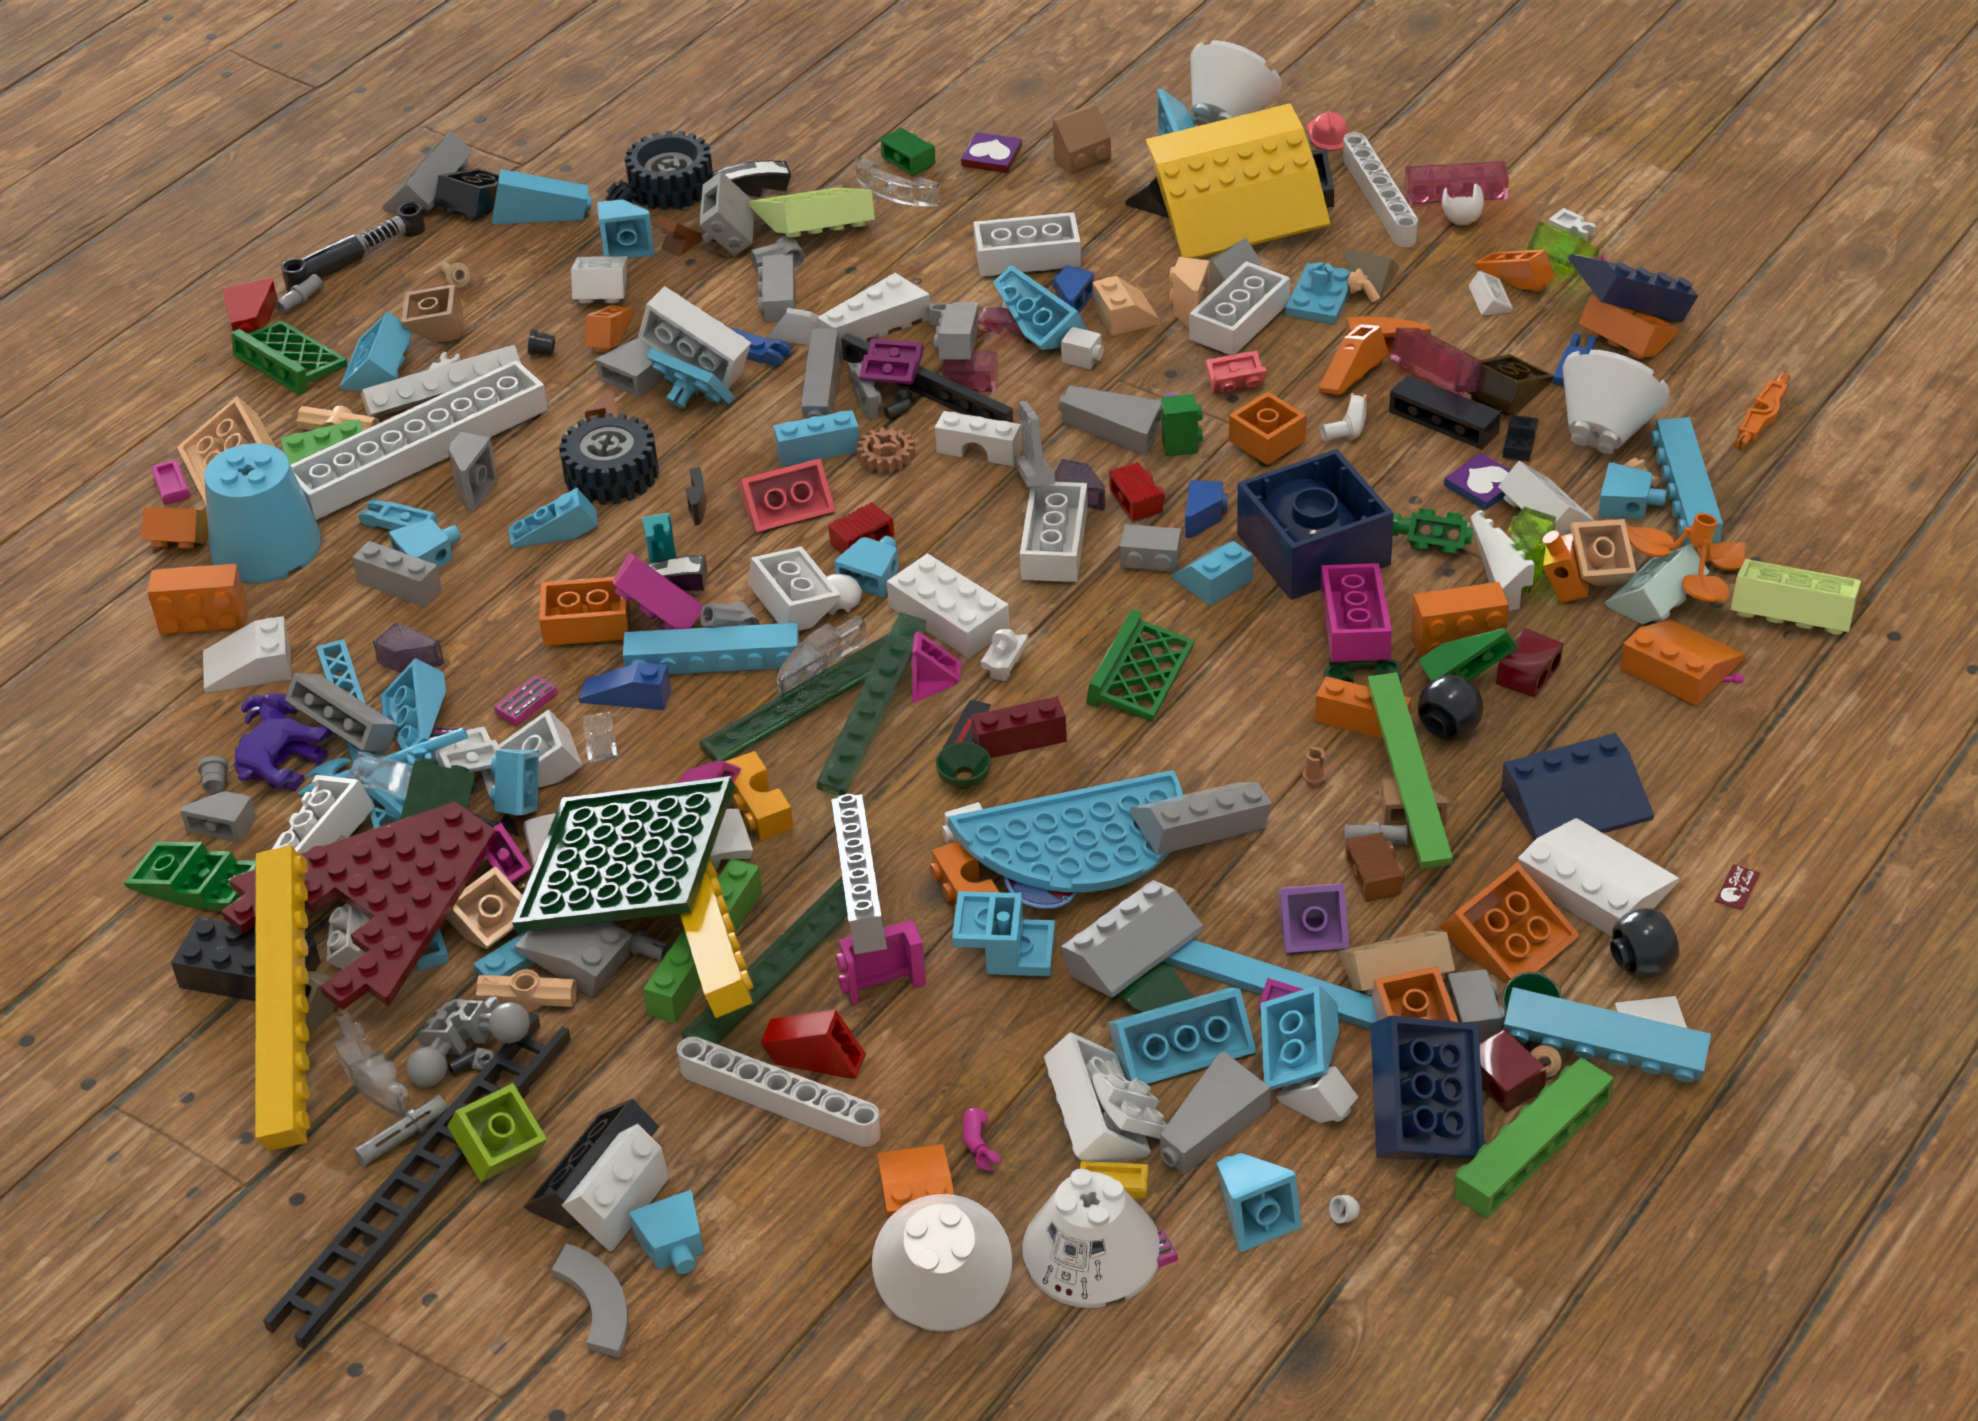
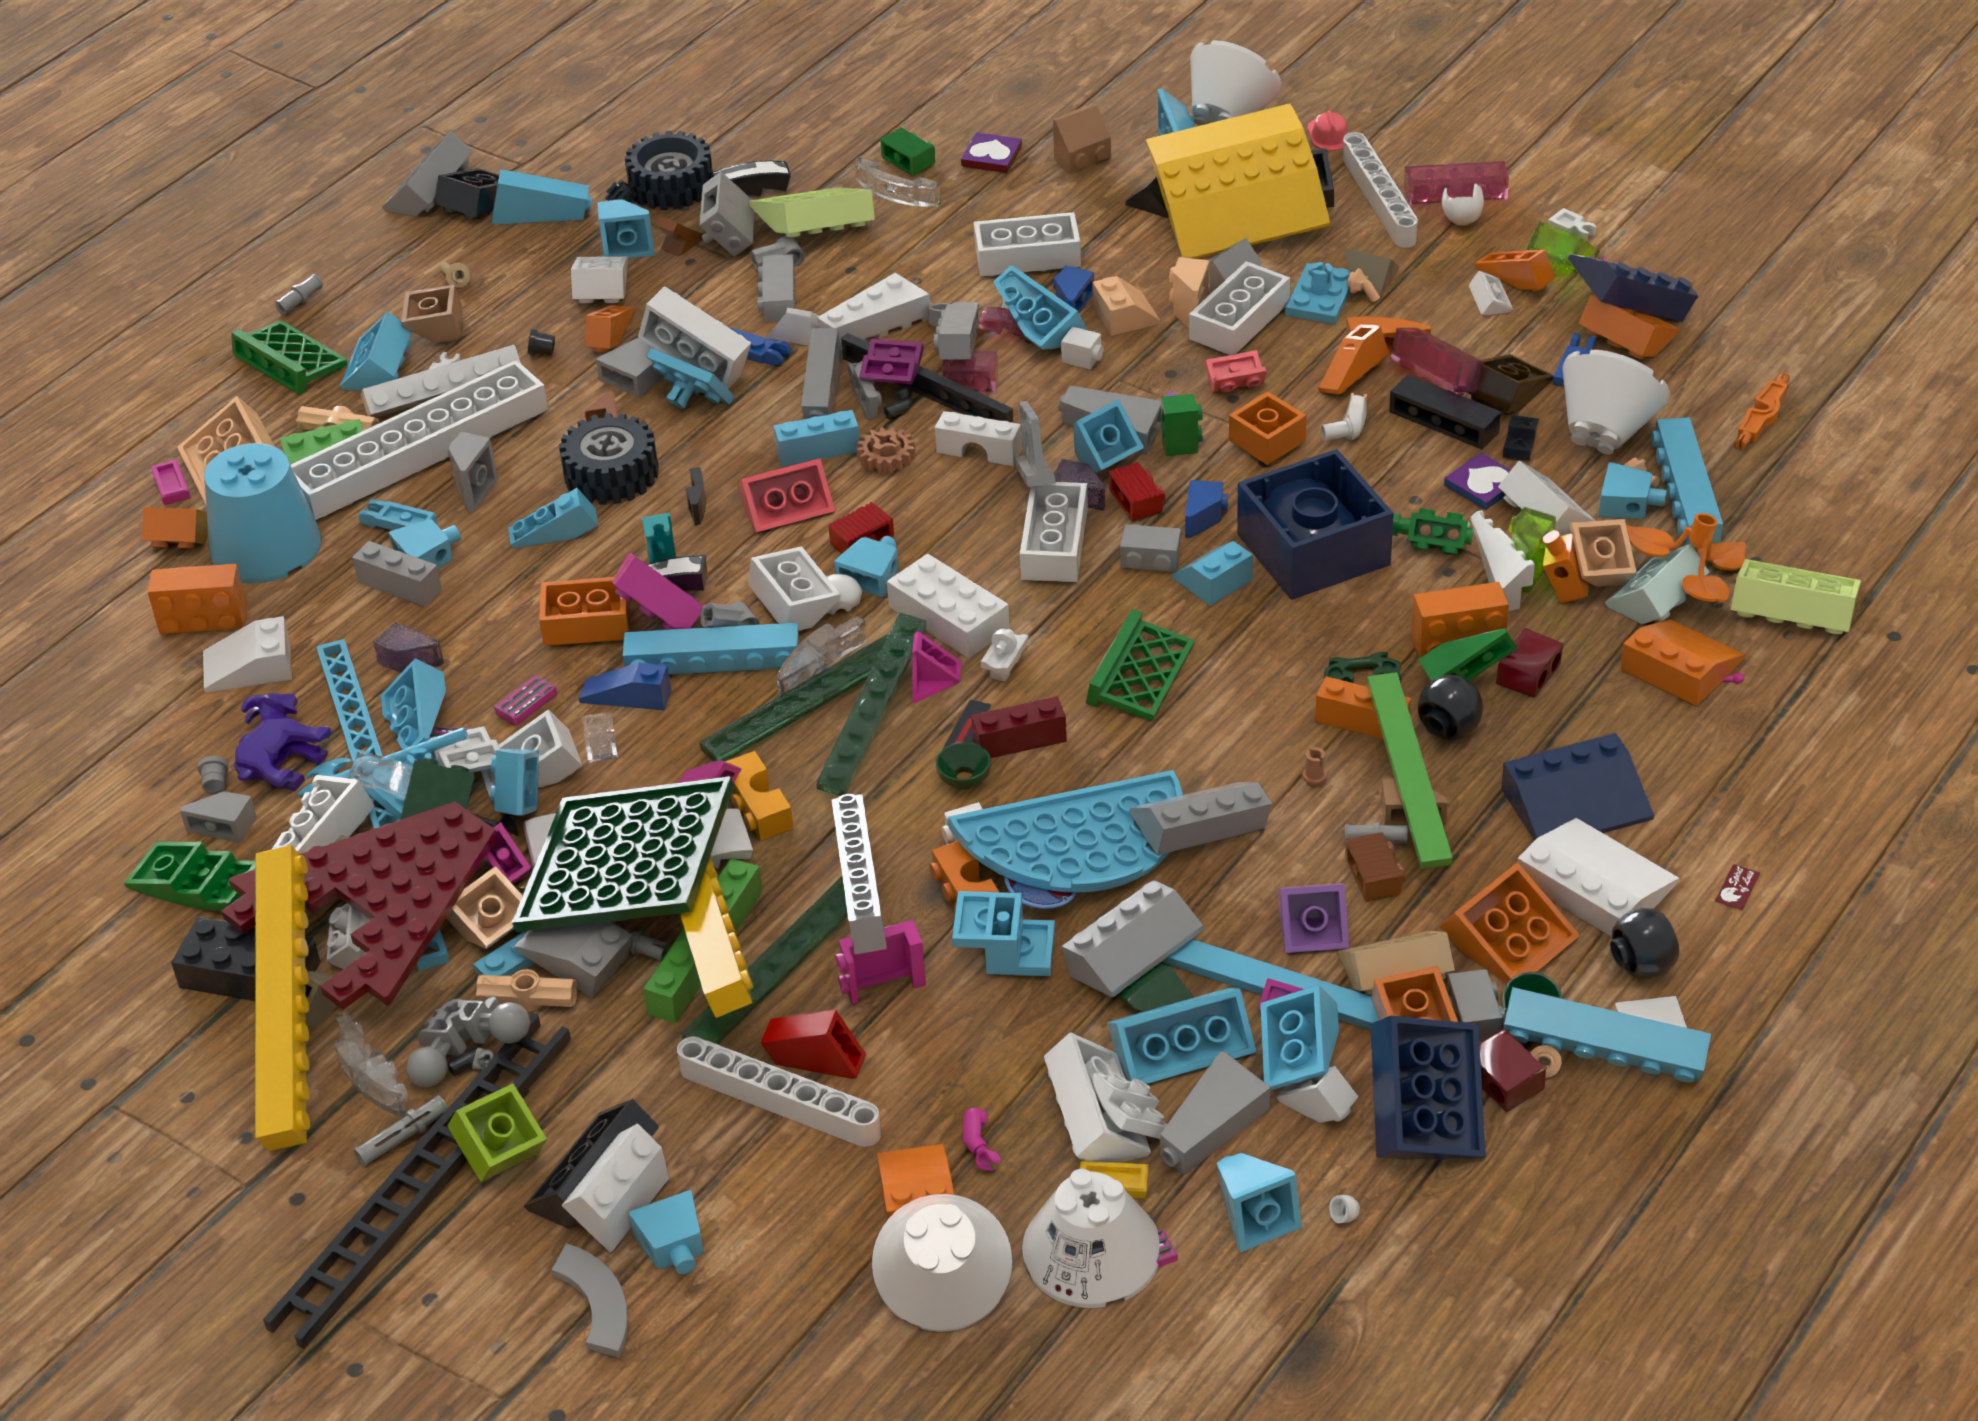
slope [222,277,278,334] -> none
black piece [281,202,425,292] -> none
light grey brick [285,673,397,751] -> none
dark pink brick [1320,563,1392,662] -> none
bright green brick [1454,1057,1614,1219] -> none
none -> medium azure slope [1074,399,1144,477]

